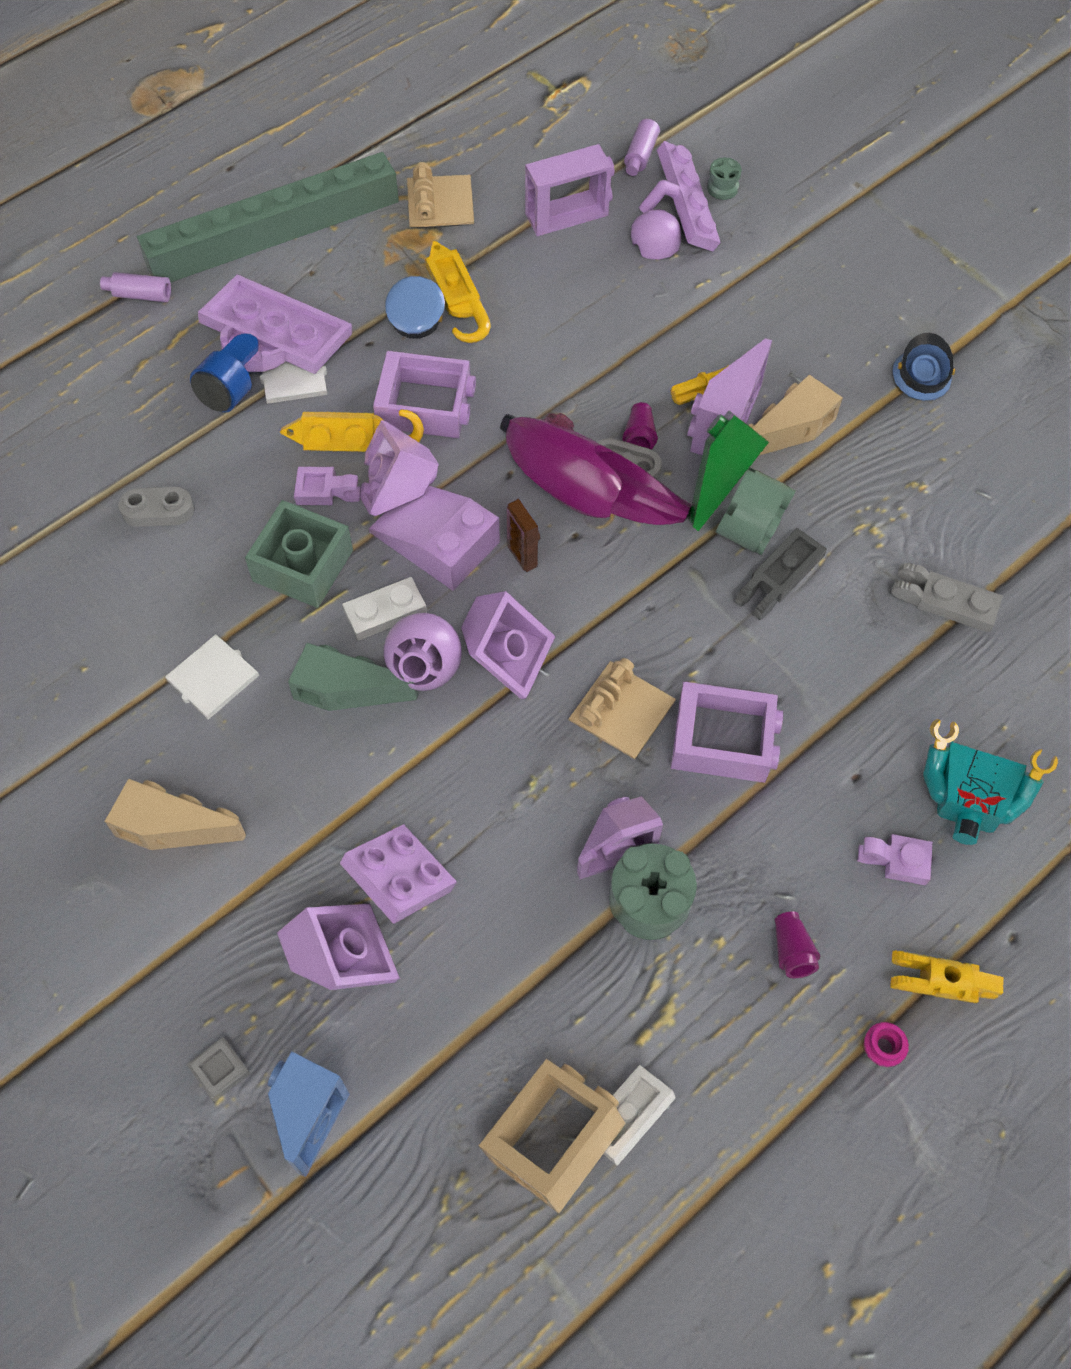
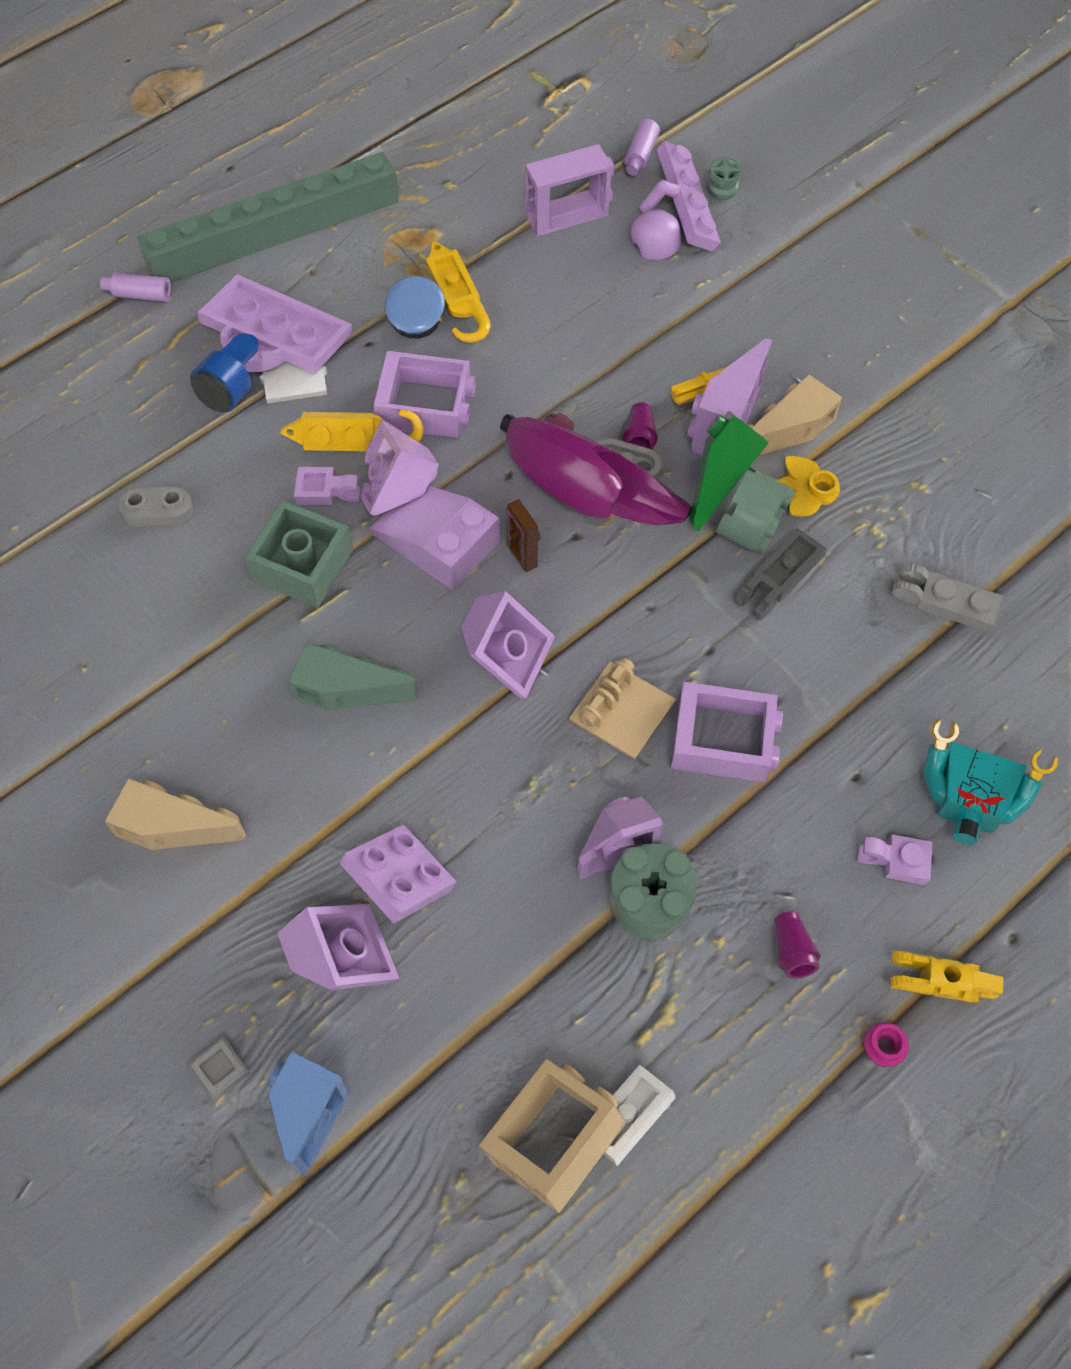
white piece [165,634,259,720] -> none
white plate [342,577,427,641] -> none
lavender brick [384,613,462,691] -> none
tan hinge [407,162,474,227] -> none
medium blue piece [893,333,955,401] -> none
none -> yellow plate [778,456,840,517]

